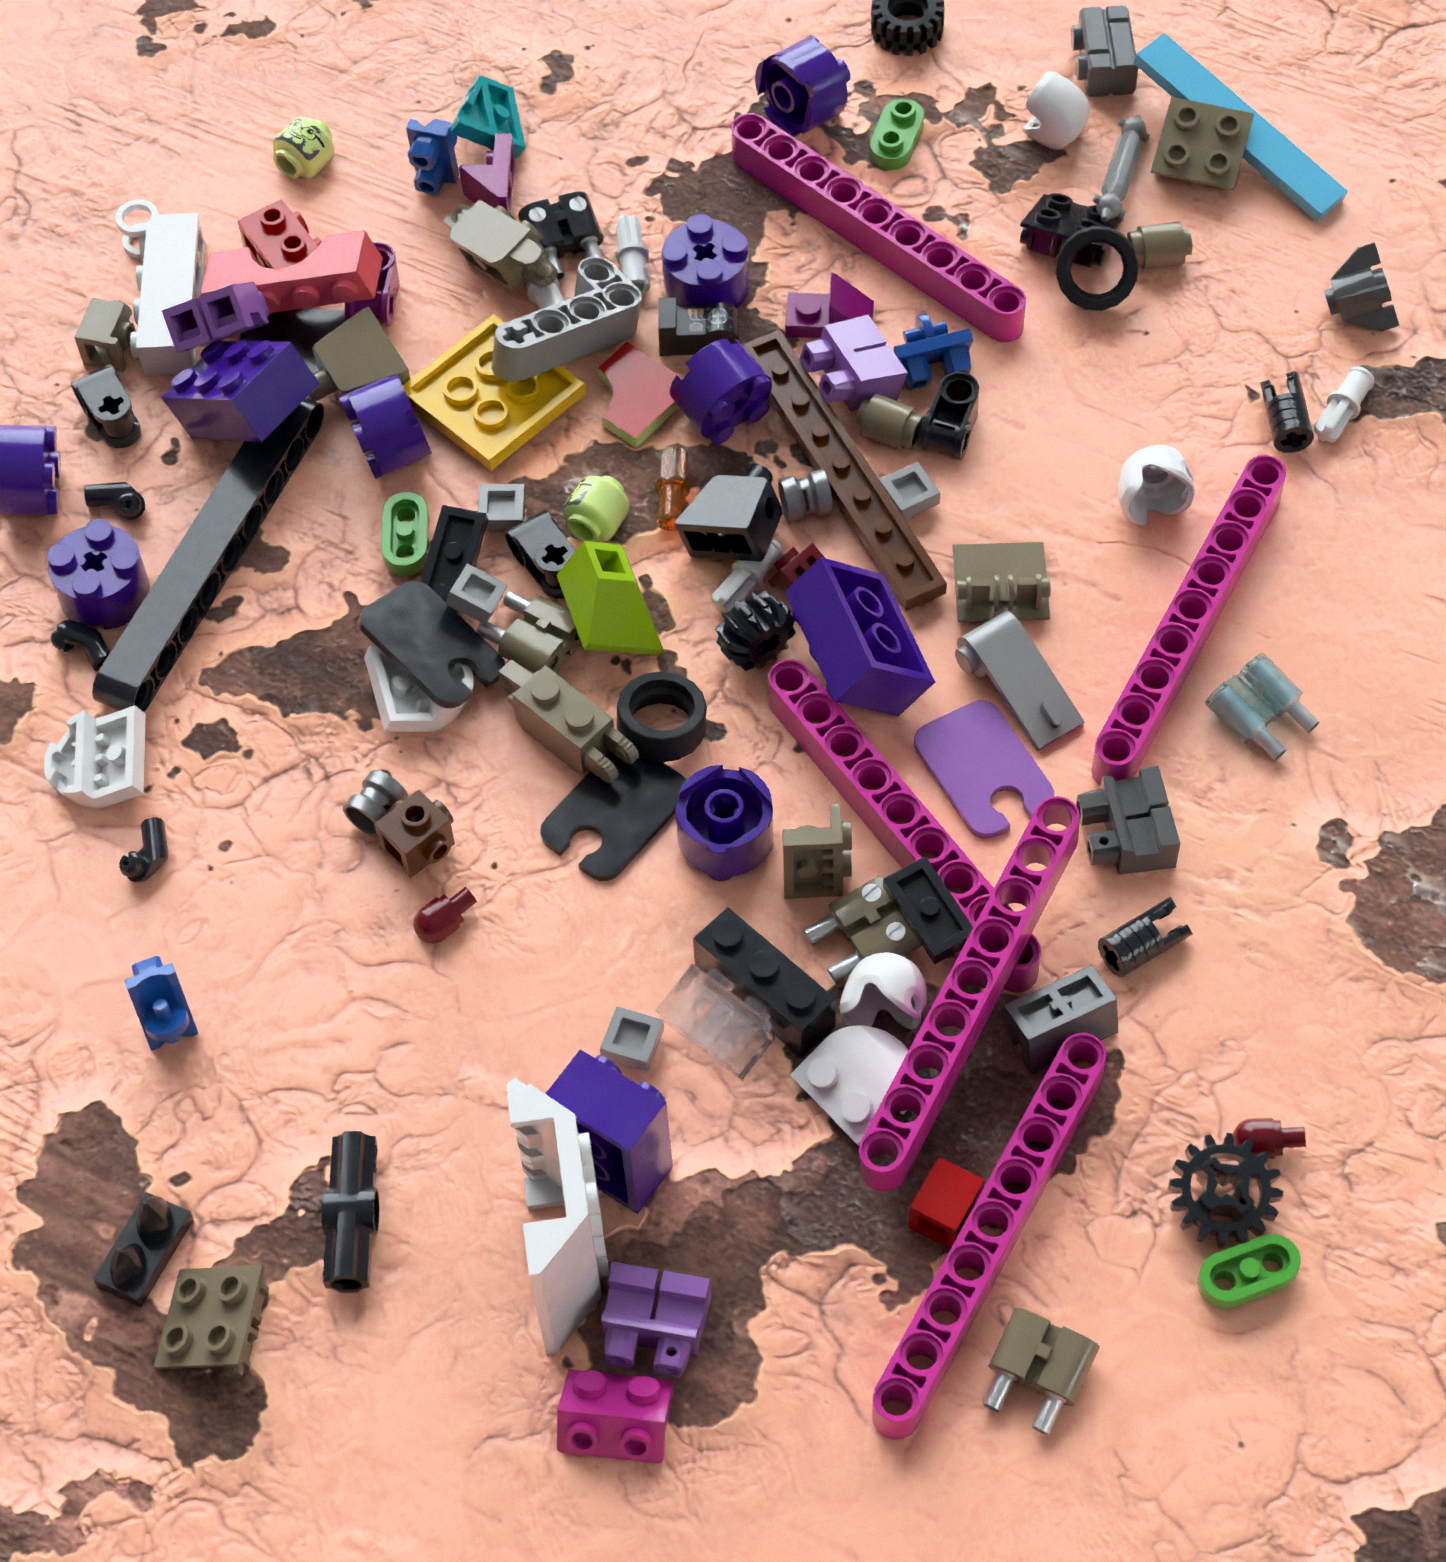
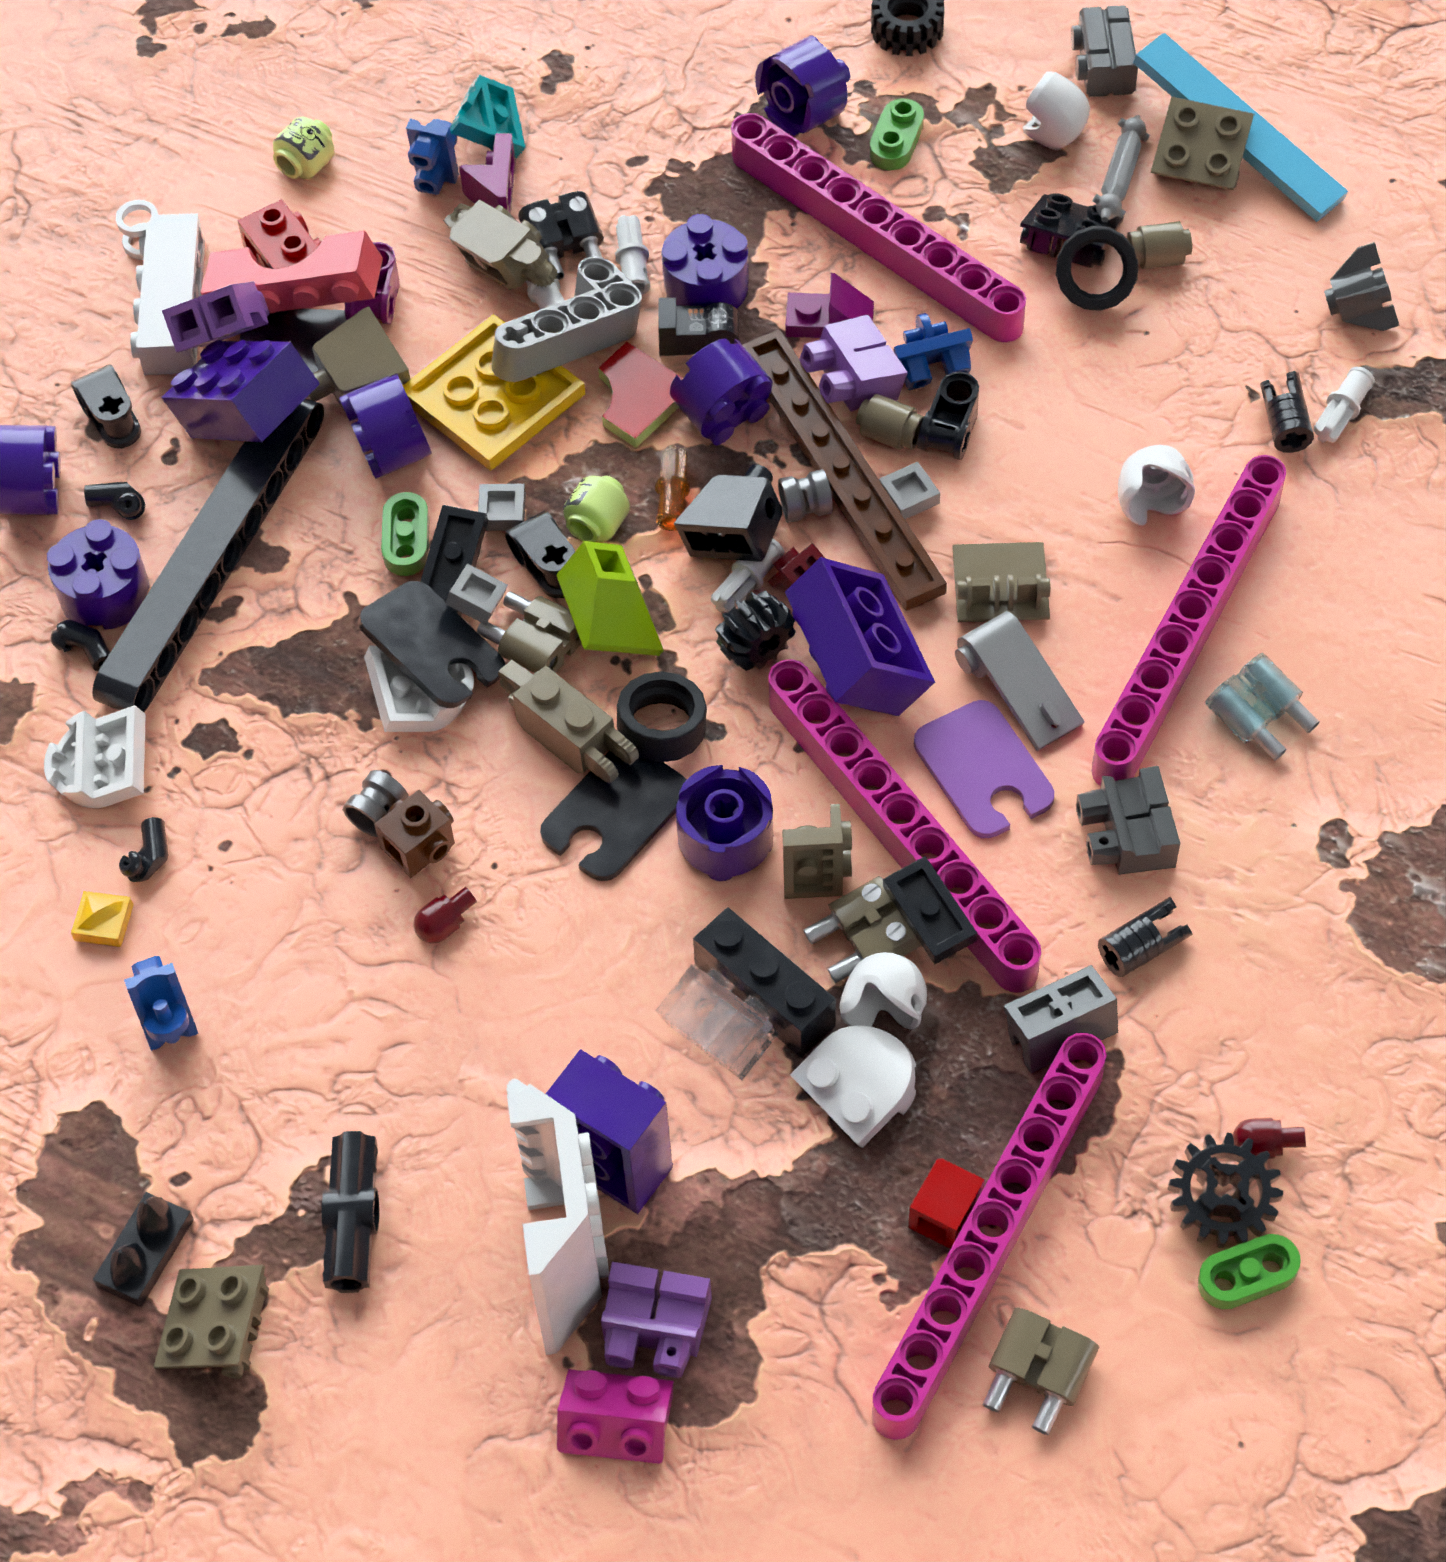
dark tan brick [74,298,135,372] -> none
light grey plate [600,1006,665,1072] -> none
dark pink beam [859,796,1080,1192] -> none
none -> yellow tile [71,891,134,947]

